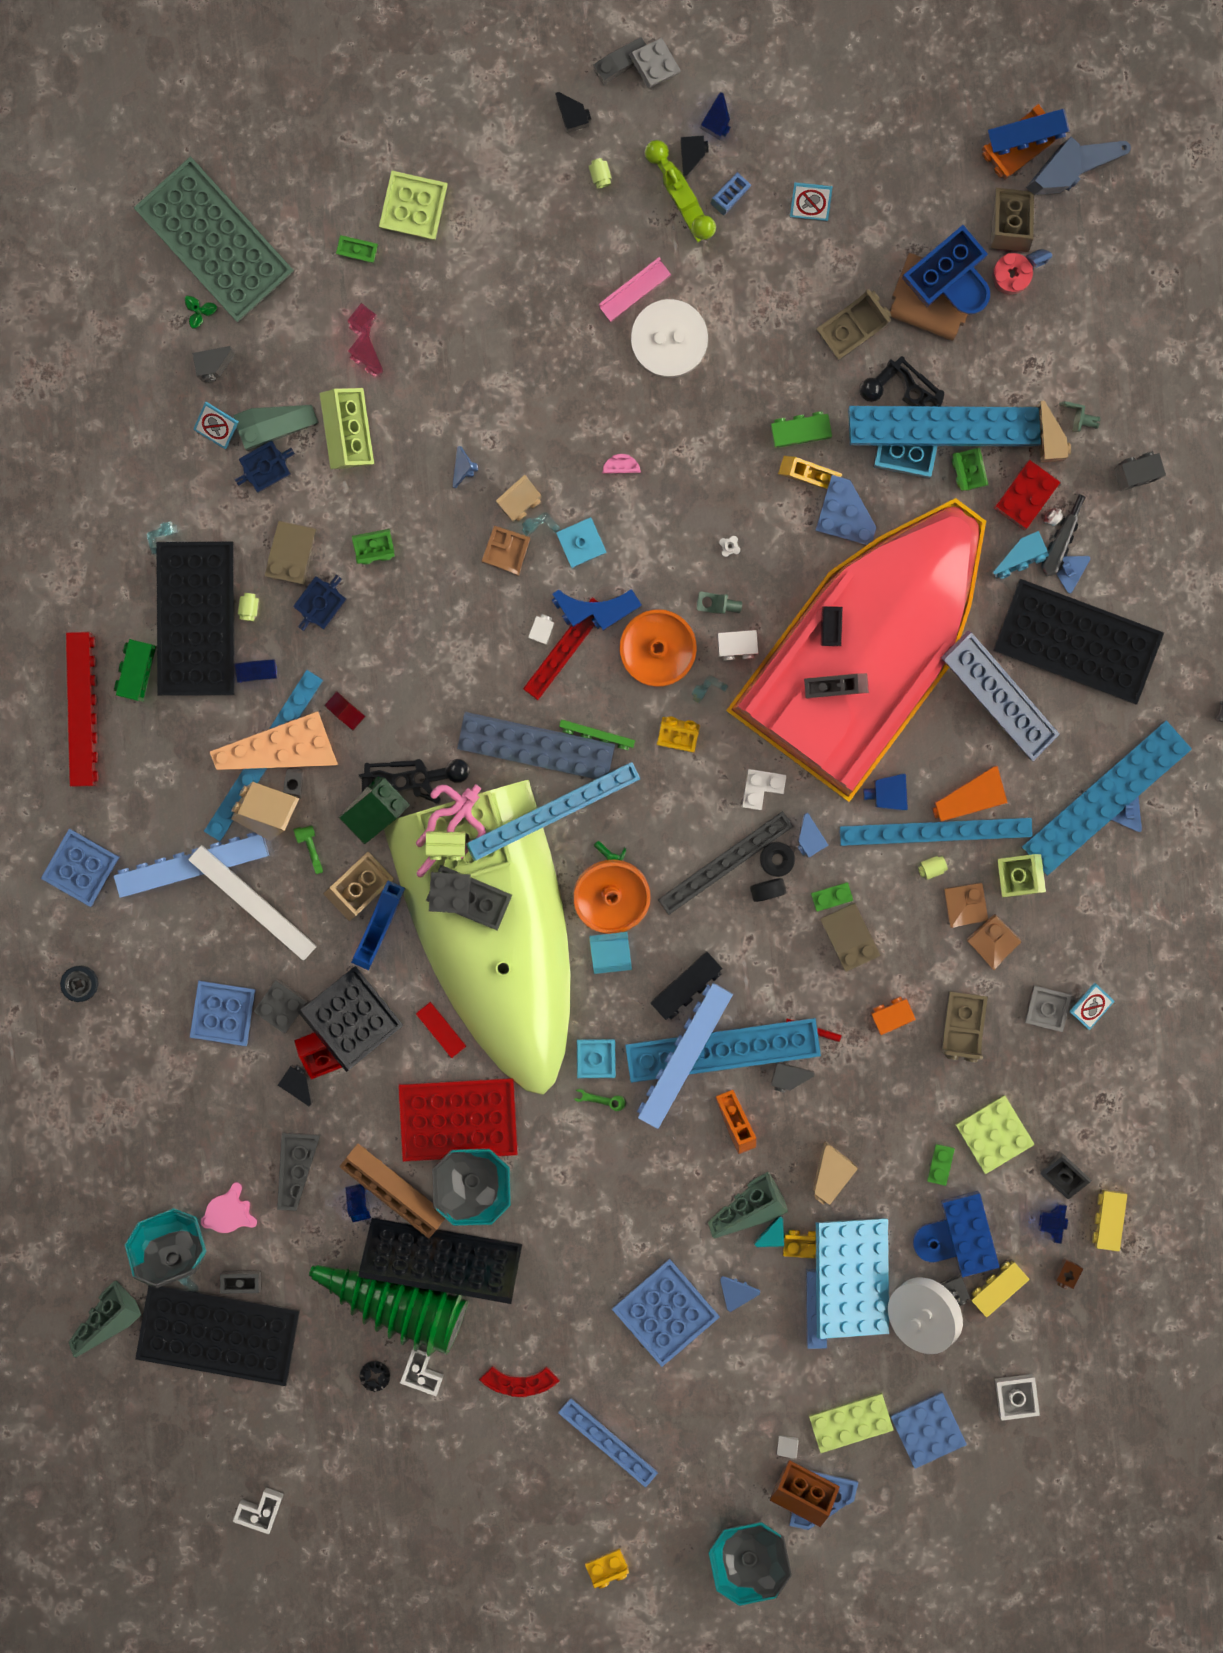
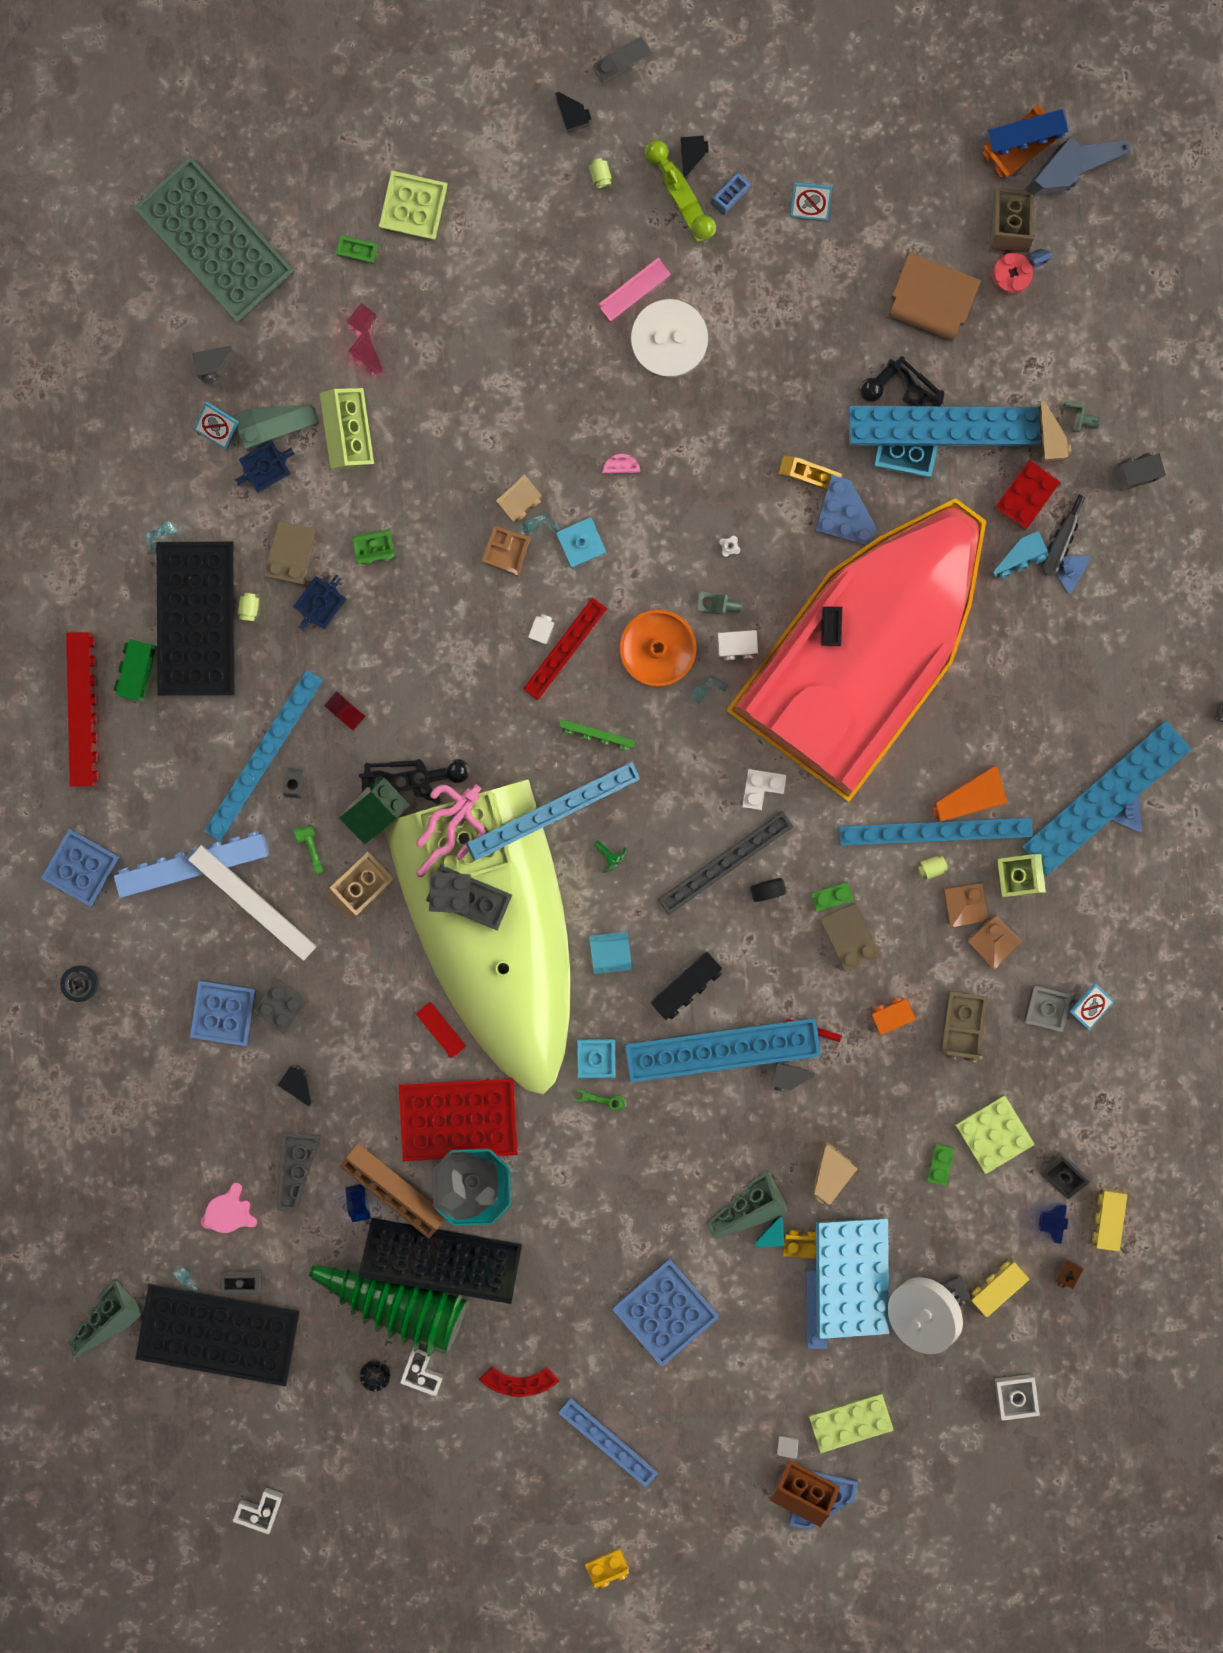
rock [124,1208,207,1288] -> none
green plant [185,296,217,329] -> none
light nougat wing [209,711,338,770] -> none
tan slope [231,782,299,841] -> none
clear blue slope [235,659,278,683] -> none
red slope [294,1033,342,1080] -> none
black plate [298,966,403,1072] -> none
blue arch [351,881,405,971] -> none
yellowish green brick [426,831,466,860] -> none
medium blue piece [453,446,478,488] -> none
sand blue plate [457,712,615,779] -> none
blue arch [552,589,642,631] -> none
orange dish [573,860,650,934] -> none
light grey plate [629,38,681,88] -> none
light blue brick [637,982,733,1129] -> none
yellow bracket [657,716,700,753] -> none
clear blue slope [700,92,731,140] -> none
dark grey rock [709,1522,792,1606] -> none
orange slope [716,1090,757,1154] -> none
medium blue piece [720,1276,760,1312] -> none
black tyre [760,842,795,877] -> none
bright green brick [771,411,832,448] -> none
medium blue slope [797,813,828,857] -> none
dark grey slope [804,673,869,698] -> none
dark tan bracket [816,289,891,361] -> none
blue torso [863,774,908,810] -> none
medium blue plate [890,1392,967,1469] -> none
blue brick [902,225,990,315] -> none
blue brick [913,1191,1000,1277] -> none
sand blue plate [941,631,1060,761] -> none
bright green bracket [952,448,988,491] -> none
black plate [993,579,1164,705] -> none
white plate [1044,508,1063,526] -> none

